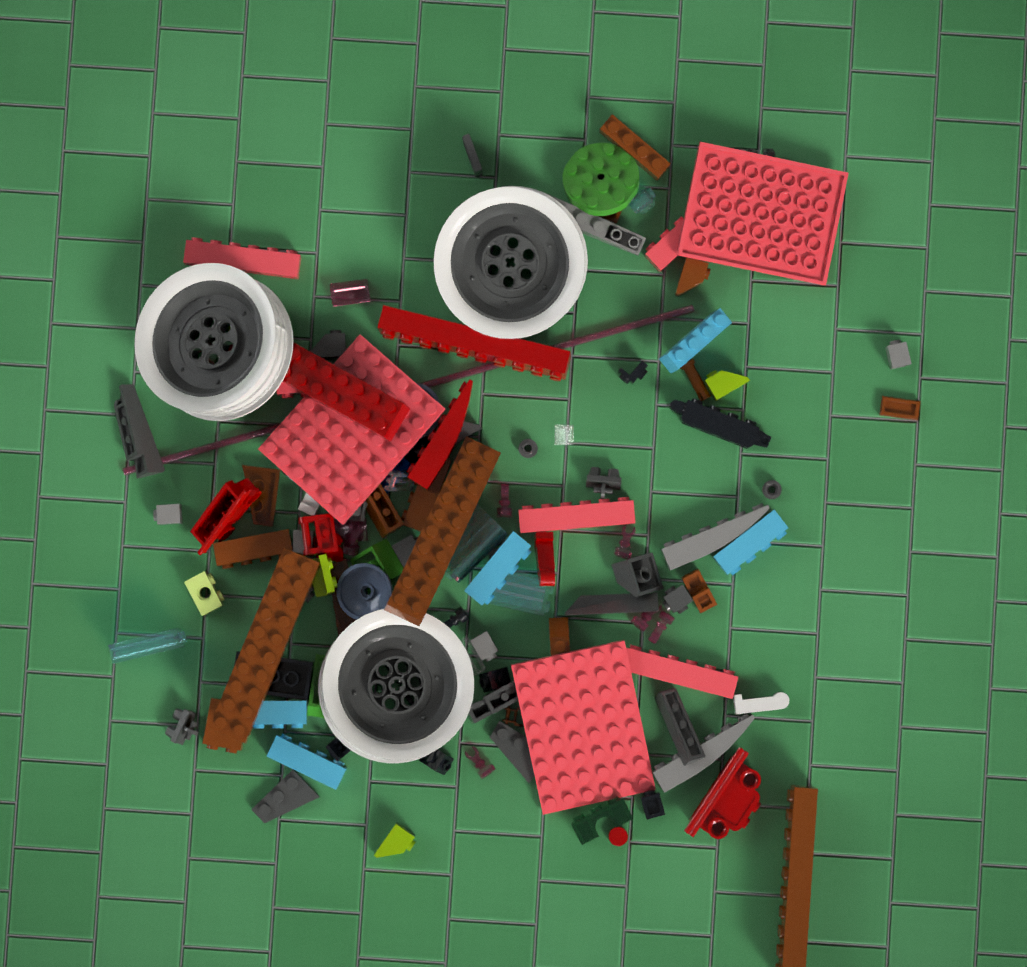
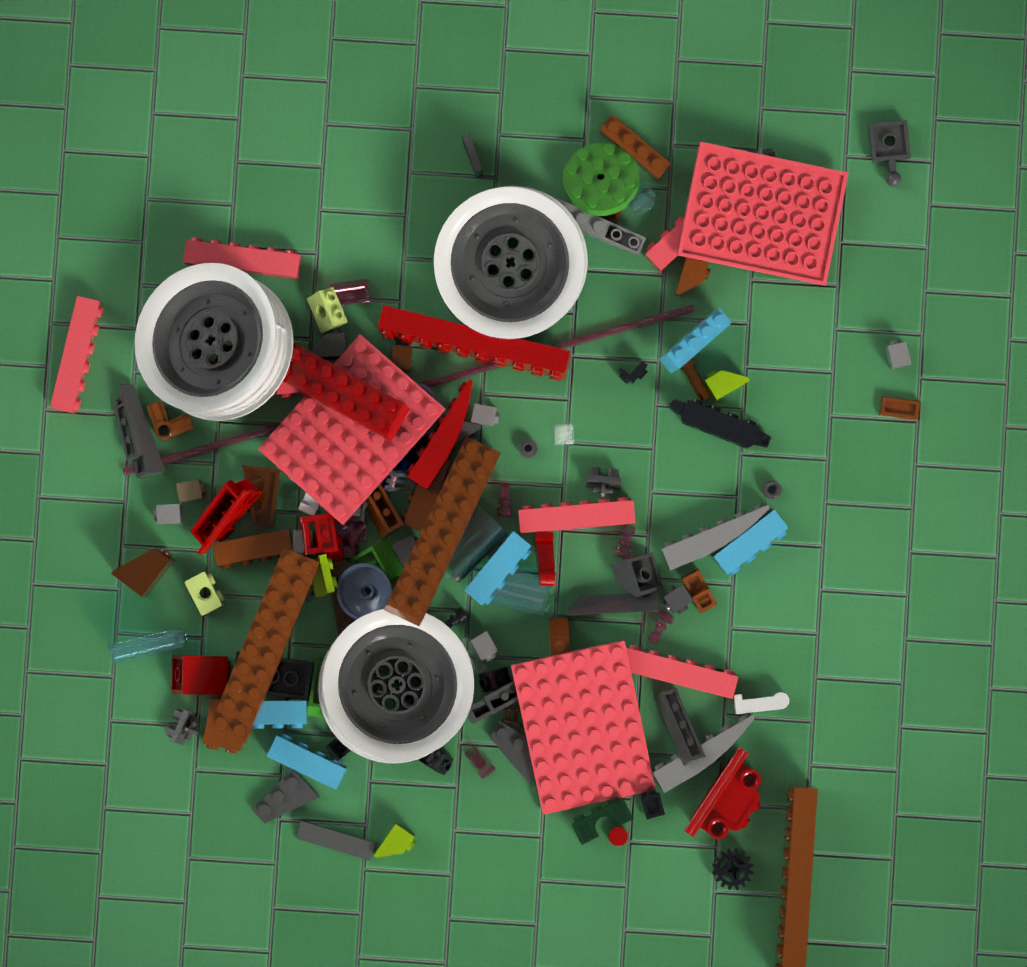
clear pink piece [631,604,662,632] -> none
none -> coral brick [50,296,104,414]
none -> reddish brown slope [111,548,174,597]
none -> dark orange piece [147,401,194,441]
none -> red slope [171,655,230,695]
none -> dark tan brick [176,479,206,503]
none -> dark grey slope [296,820,376,860]
none -> yellowish green brick [307,287,348,334]
none -> reddish brown brick [392,346,413,374]
none -> light grey brick [471,403,500,428]
none -> black gear [712,848,754,890]
none -> dark grey plate [868,120,911,187]

